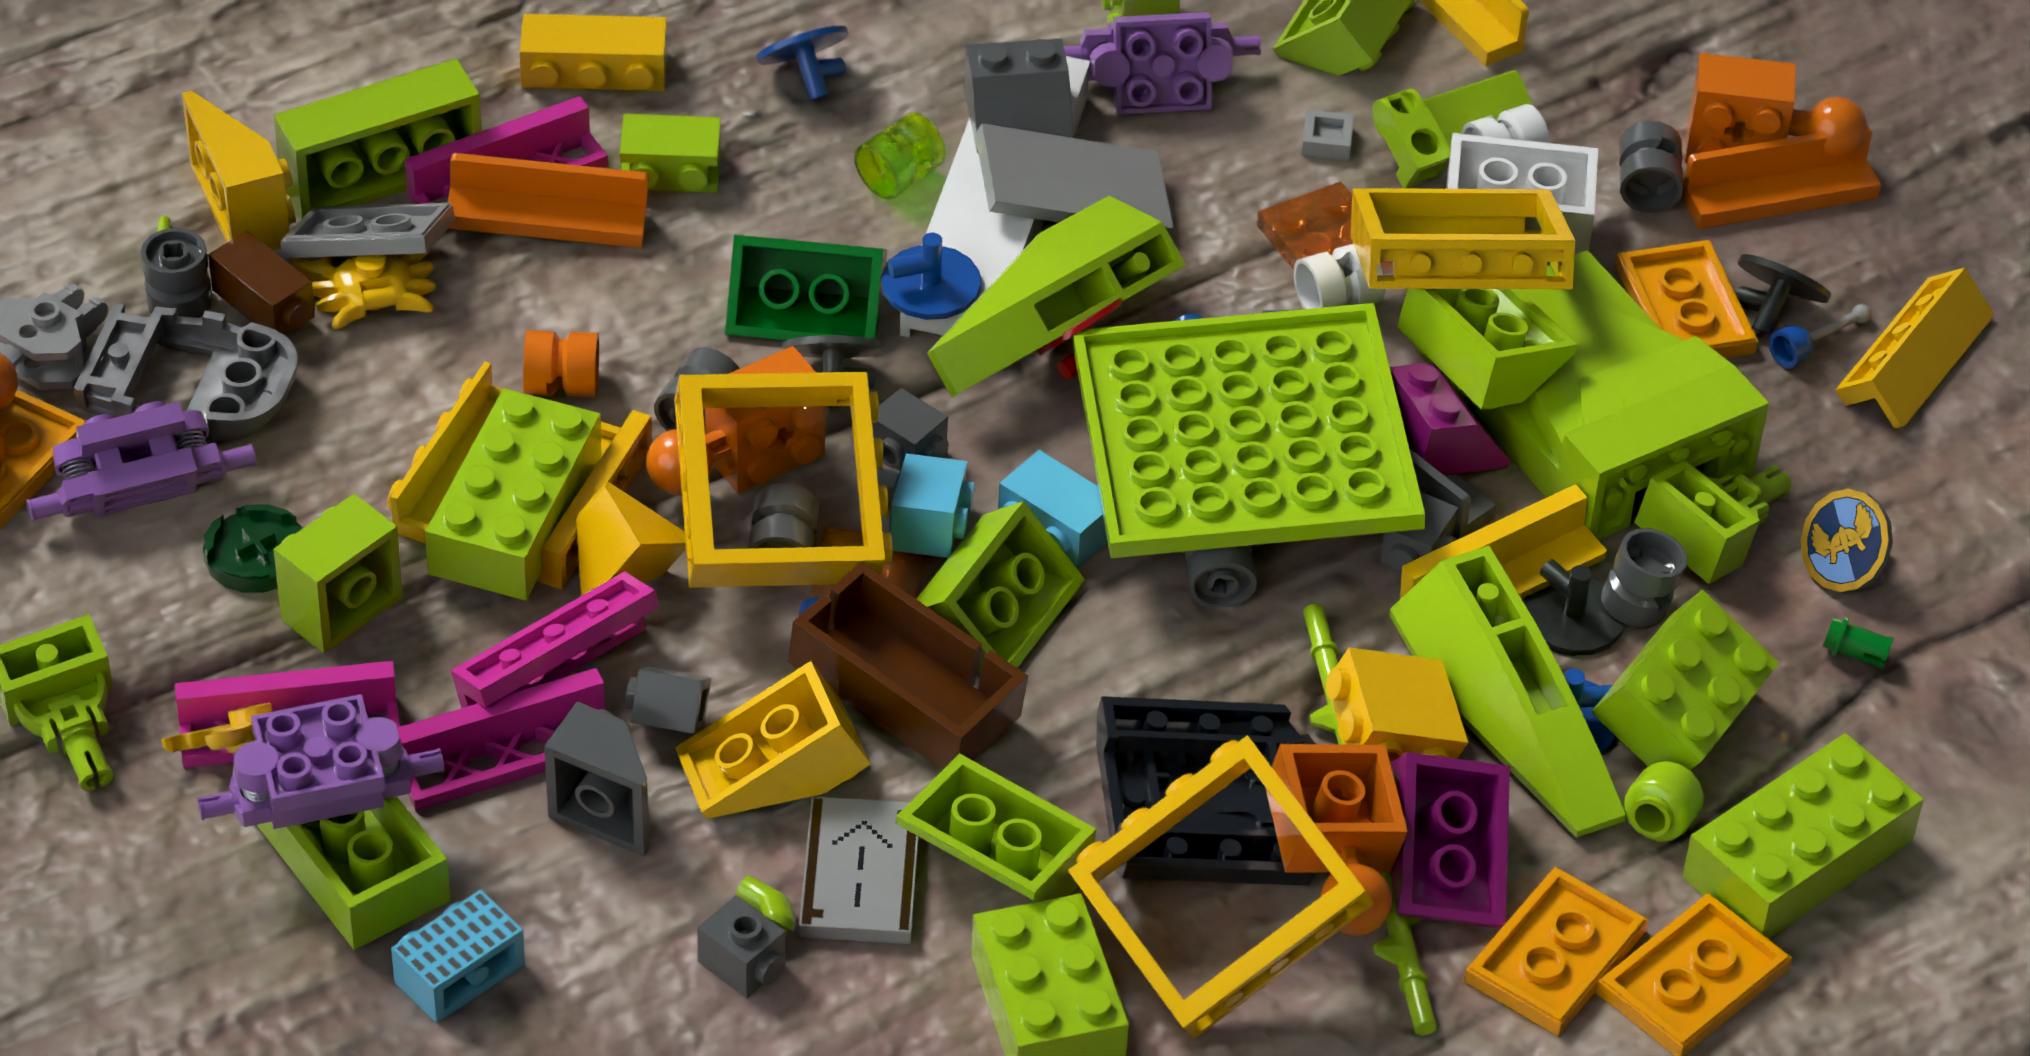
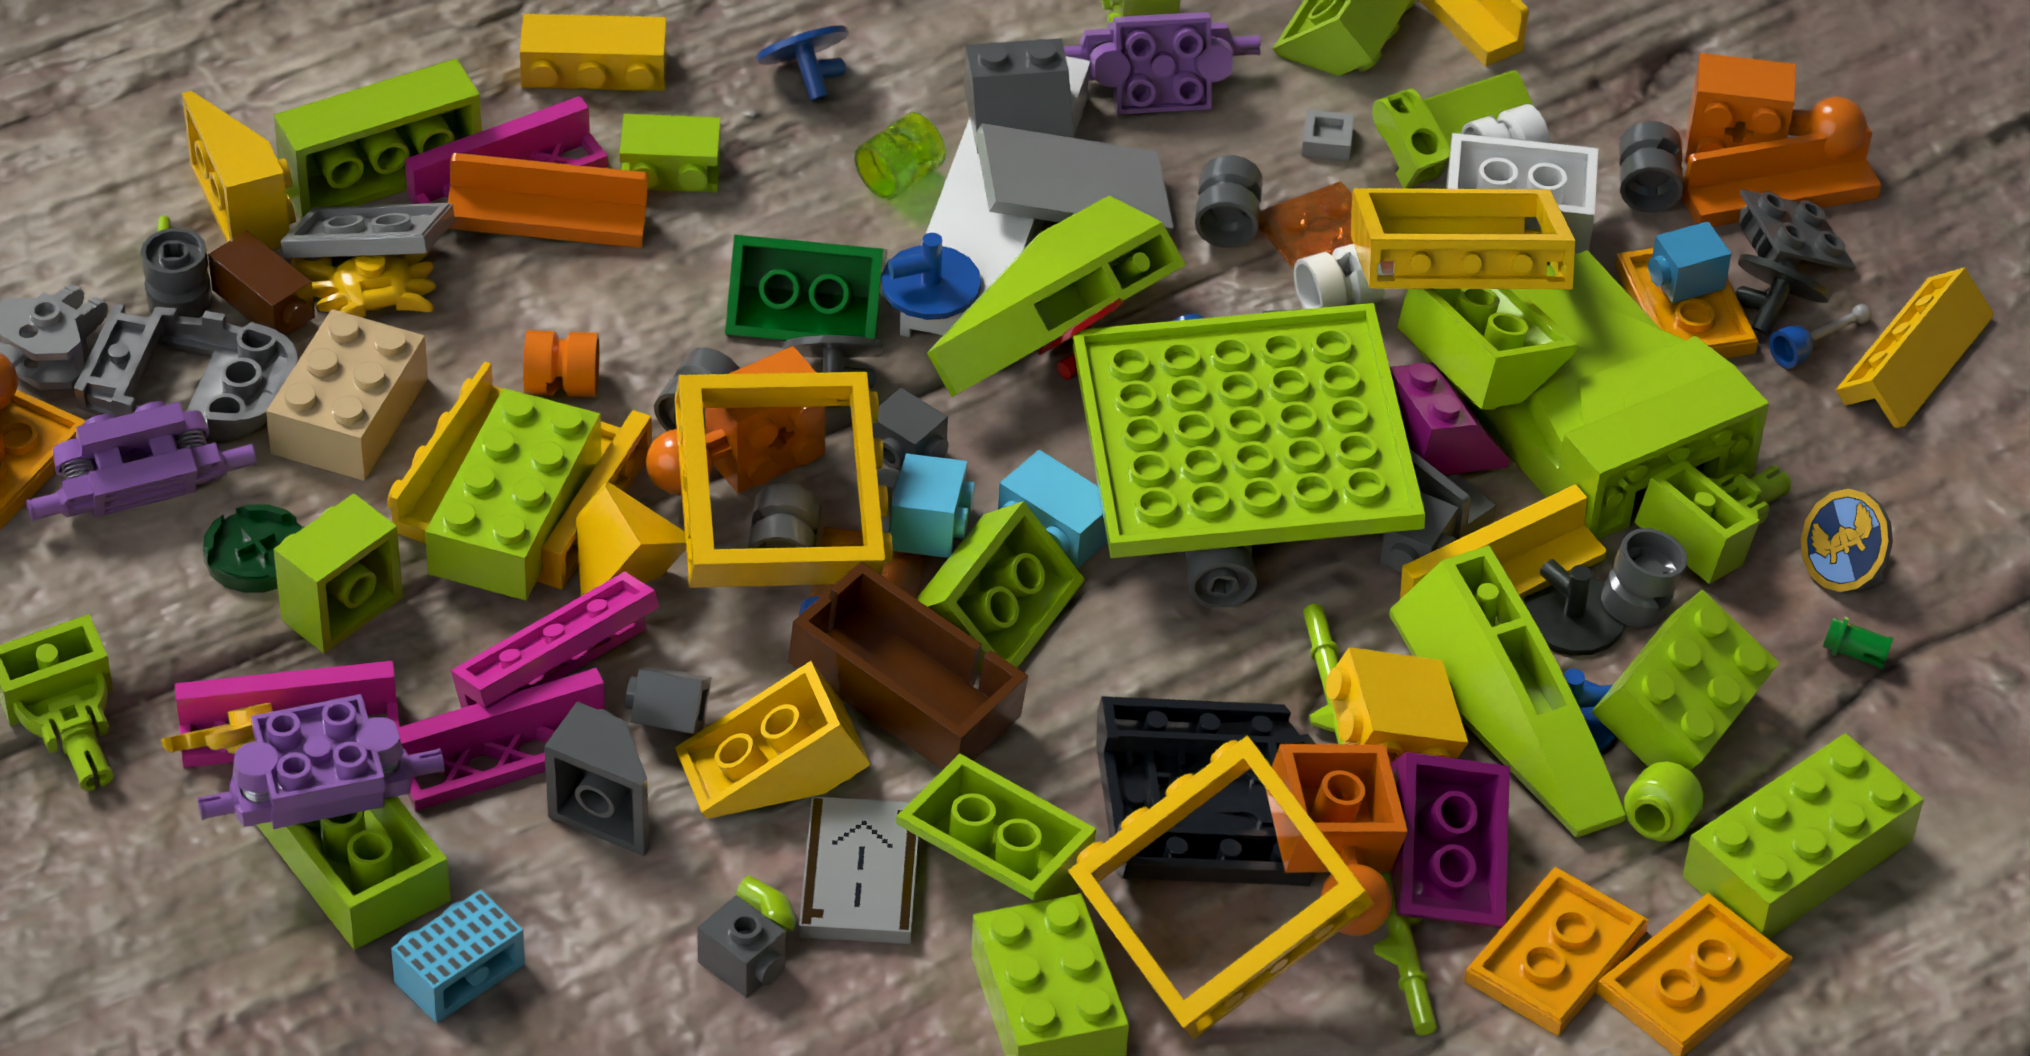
none -> tan brick [266,309,428,481]
none -> dark grey wheel [1195,155,1263,248]
none -> dark azure brick [1648,221,1732,304]
none -> dark grey hinge [1739,189,1856,271]

